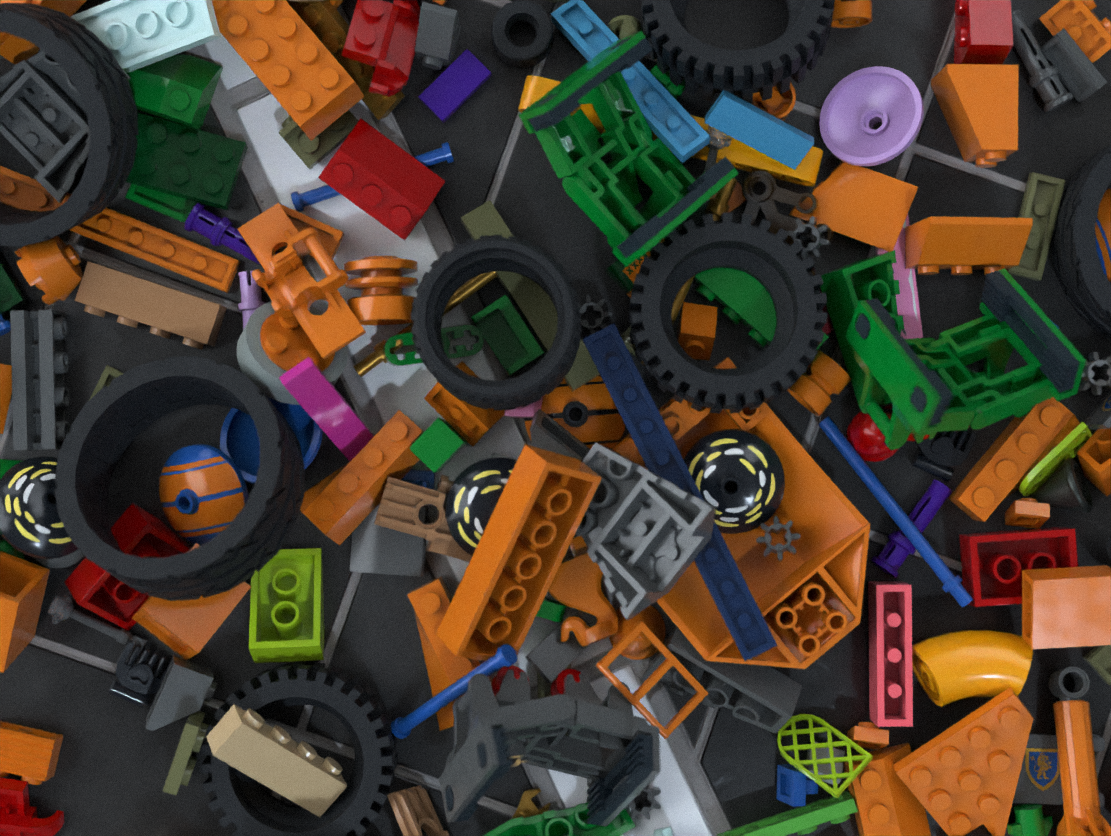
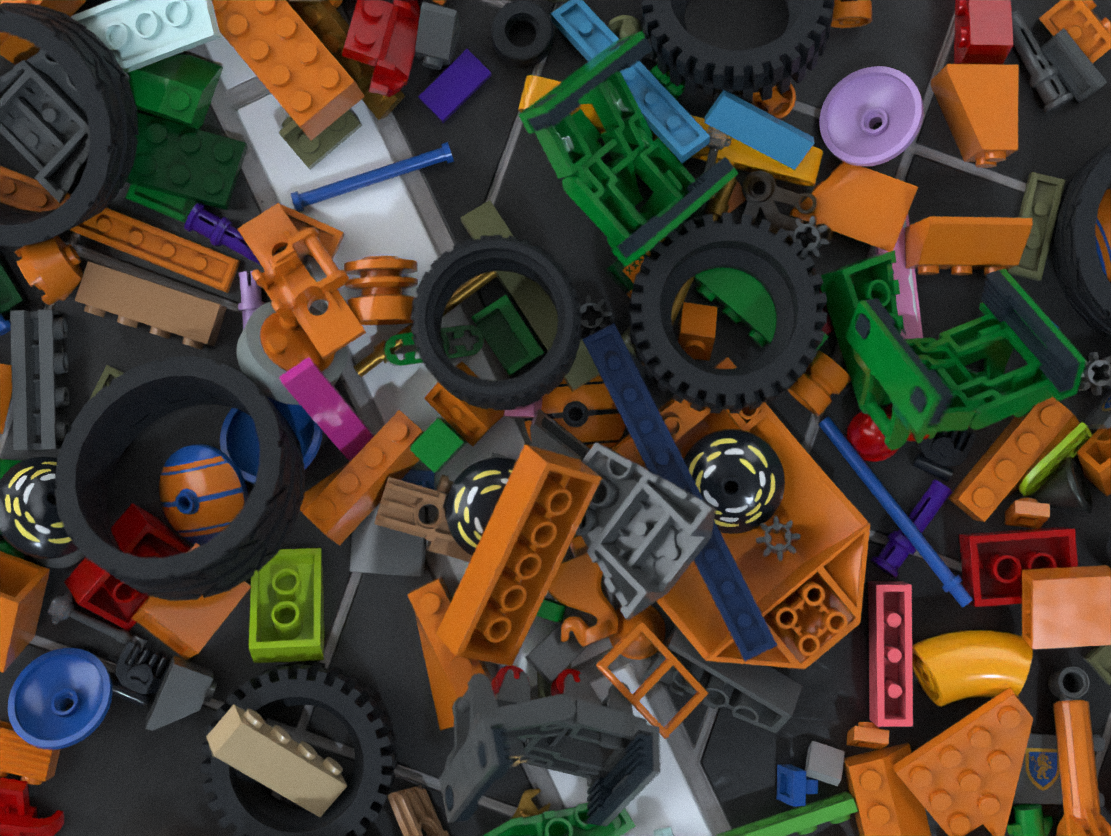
olive plate [163,711,209,795] -> none
red slope [318,118,445,241] -> none
blue bar [391,644,517,739] -> none
dark grey gear [624,783,661,820] -> none
lime window [777,714,873,799] -> none
none -> blue dish [8,648,113,750]

